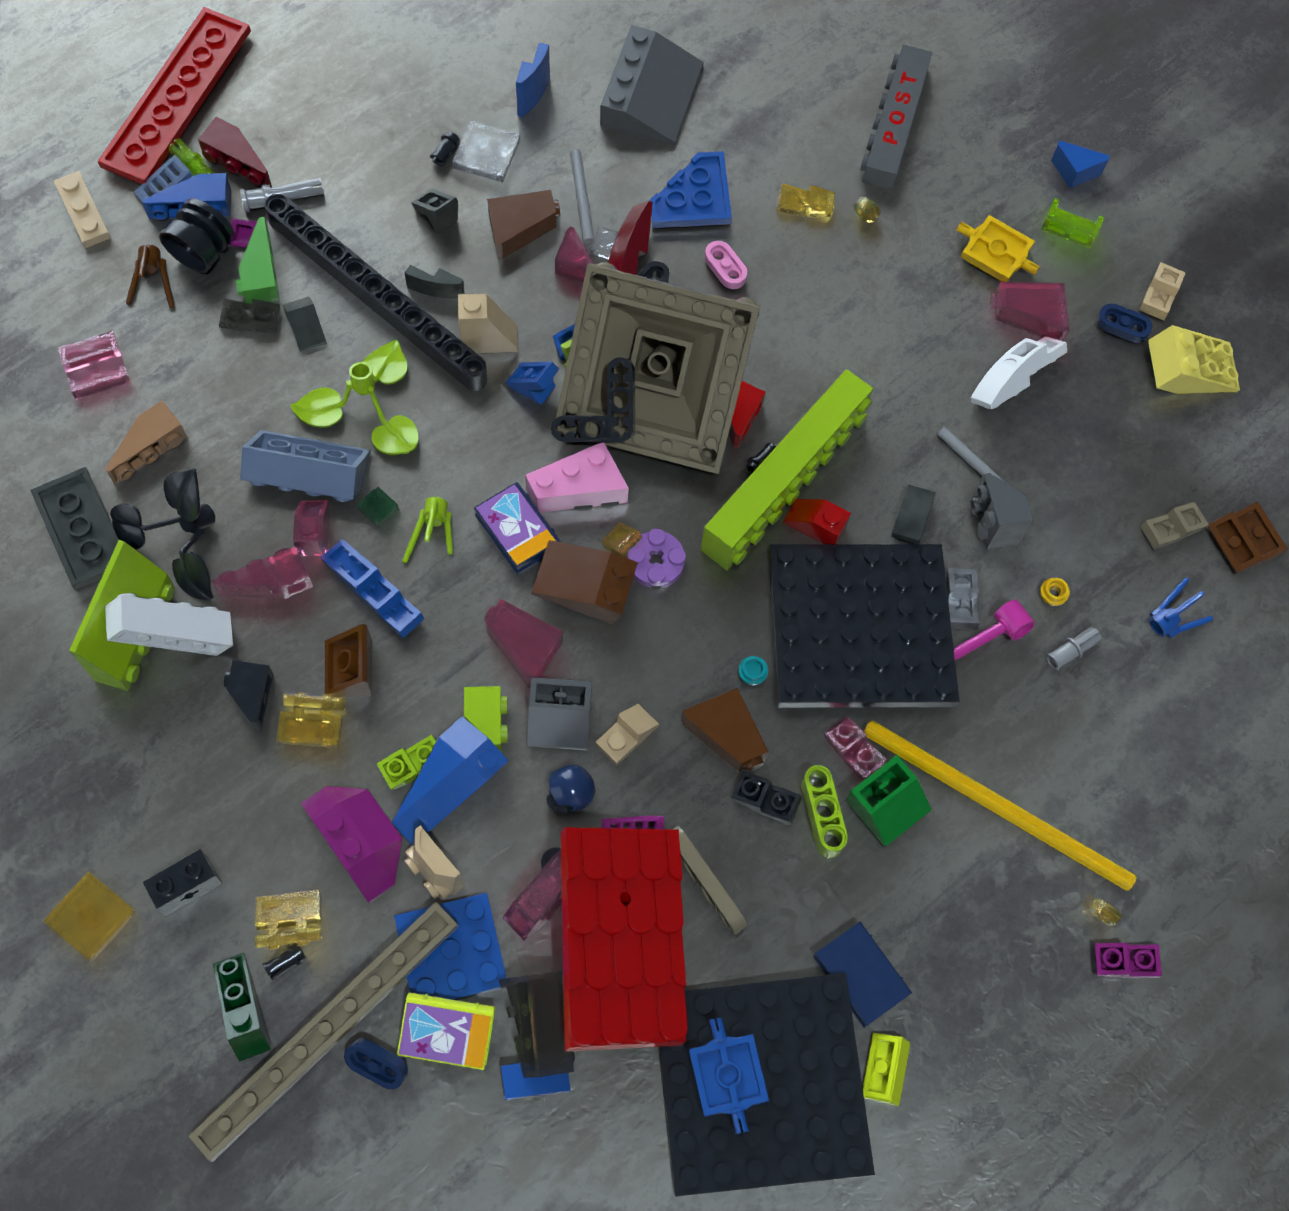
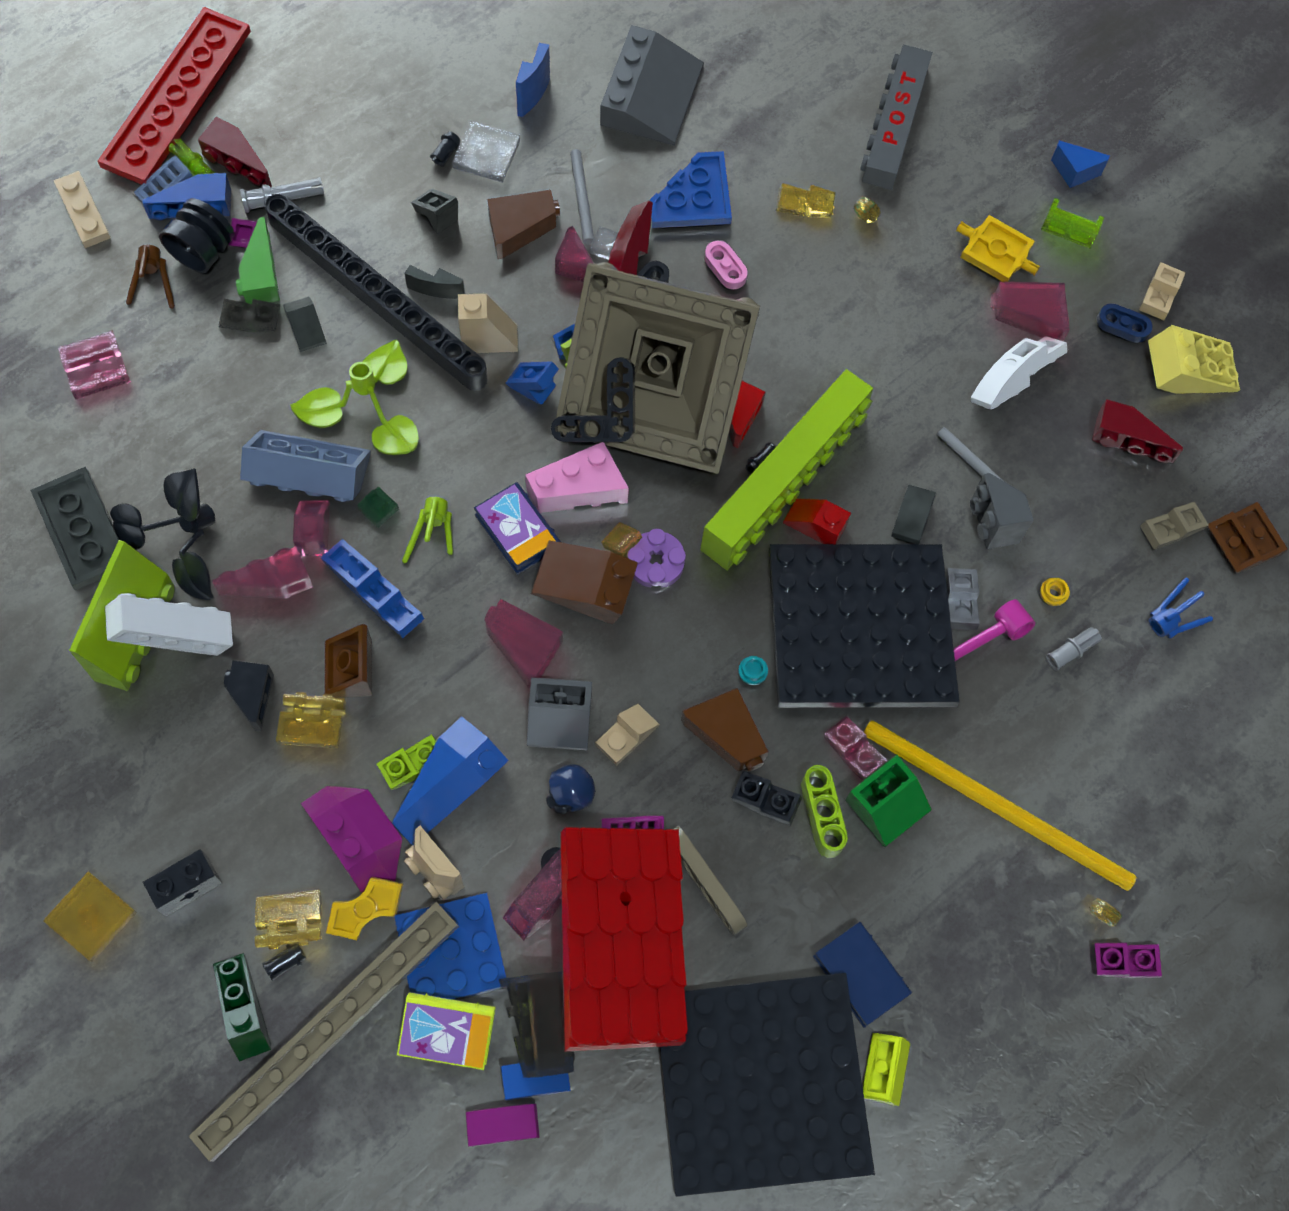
medium nougat slope [105,401,187,485] -> none
dark blue plate [344,1038,408,1089] -> none
lime slope [464,686,508,752] -> none
blue plate [689,1018,769,1134] -> none
none -> yellow tile [326,877,403,940]
none -> magenta slope [466,1104,539,1147]
none -> dark red slope [1092,399,1183,463]

